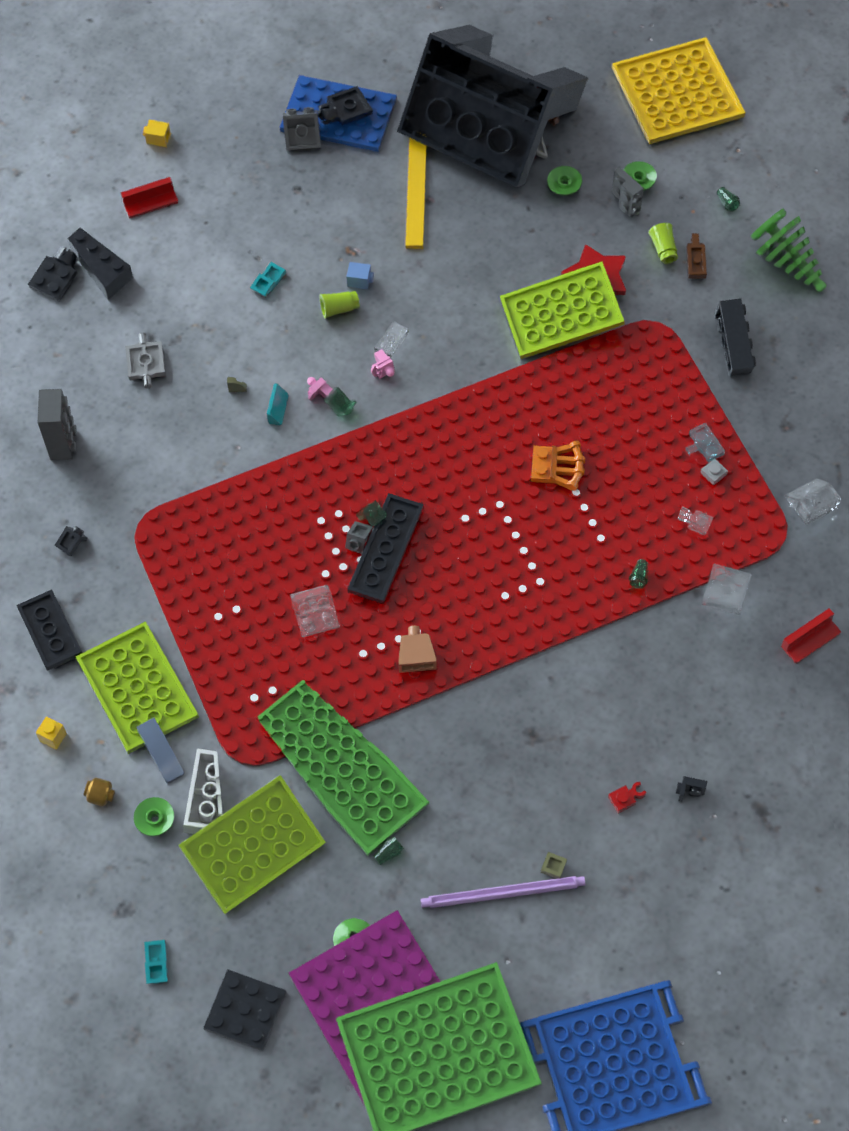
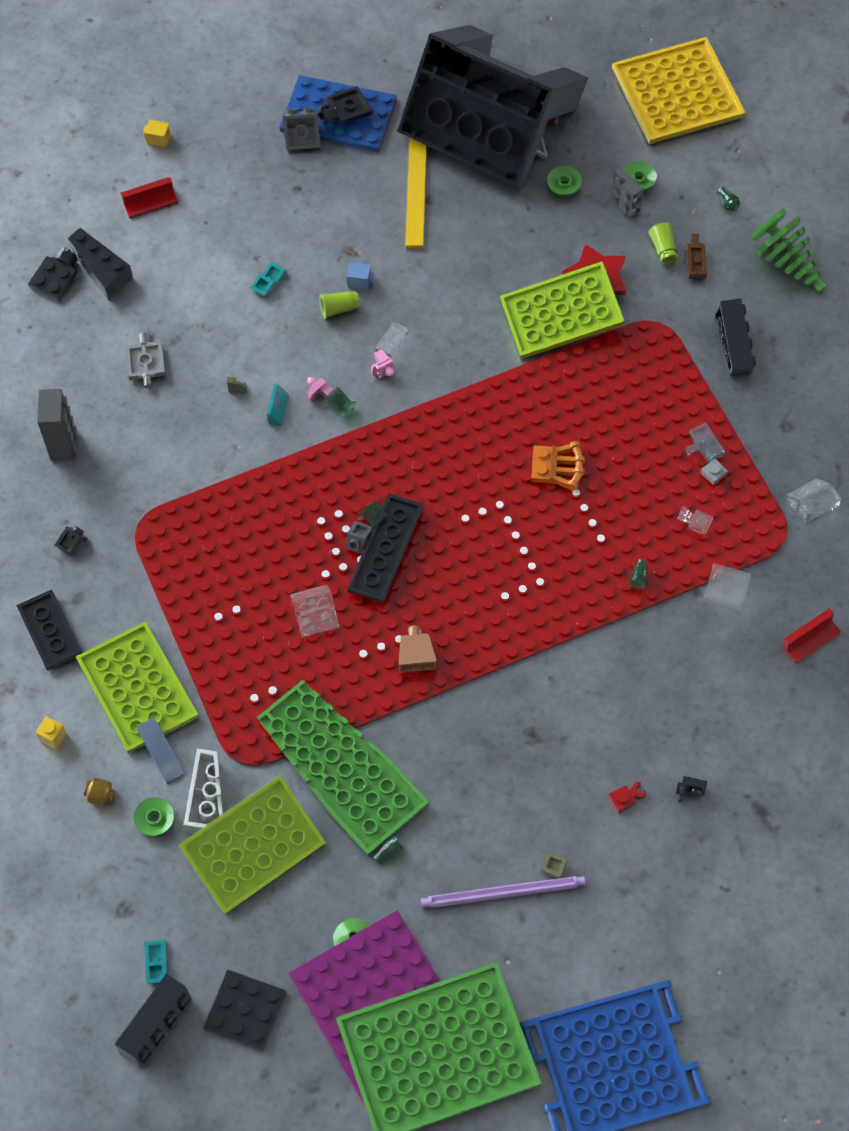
none -> black brick [115,973,191,1068]

